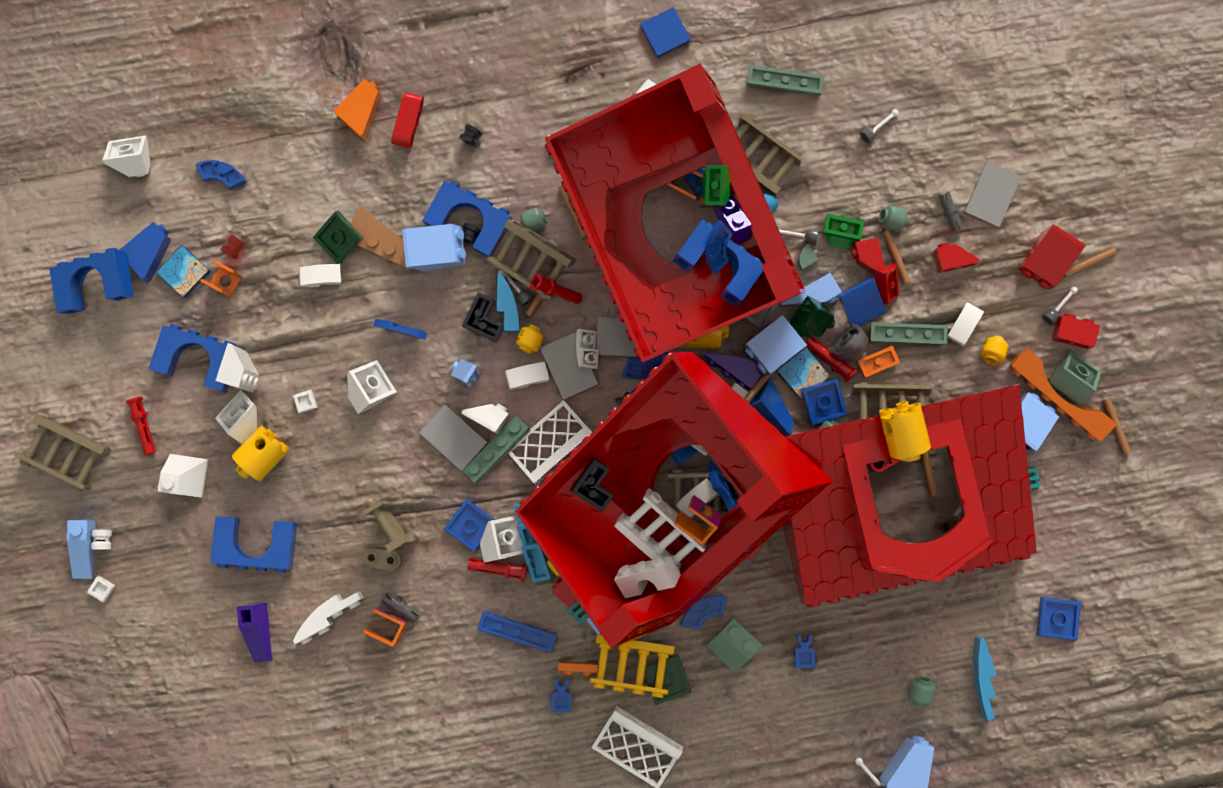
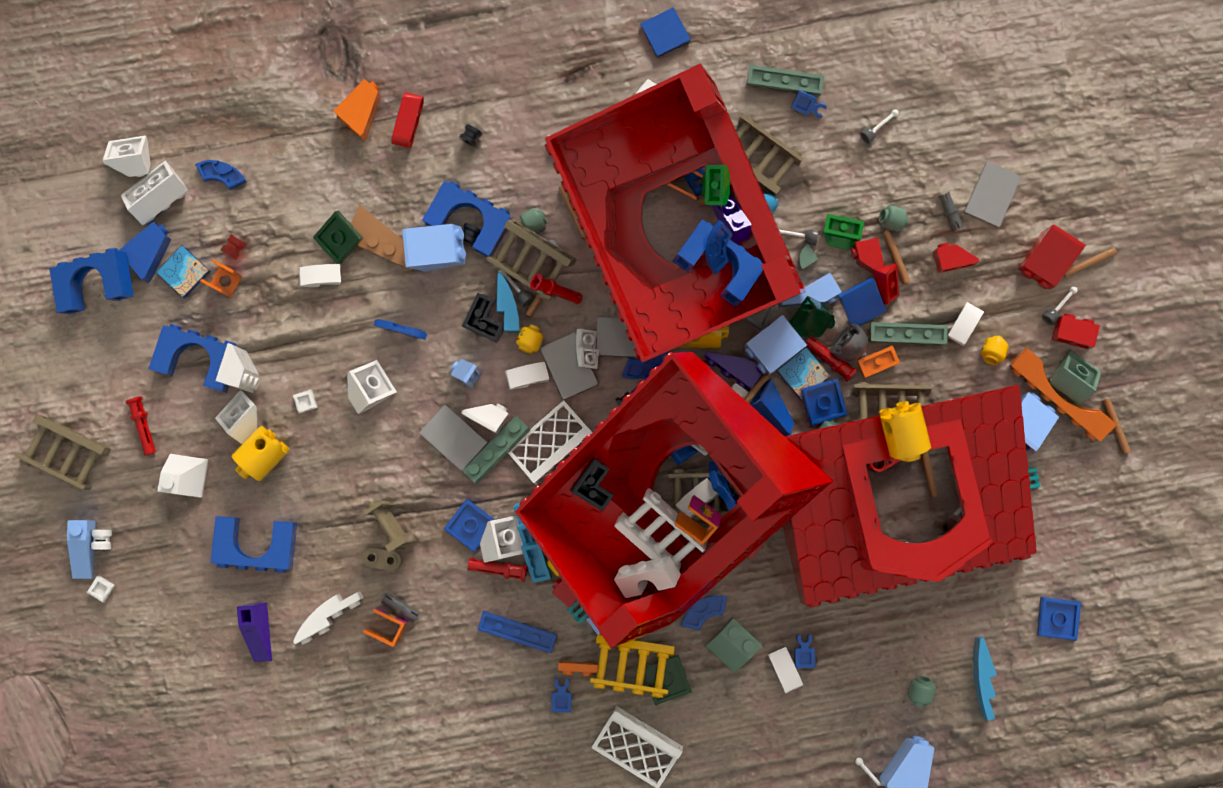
none -> white slope [121,160,188,225]
none -> white slope [768,647,803,694]
none -> blue plate [791,90,827,118]

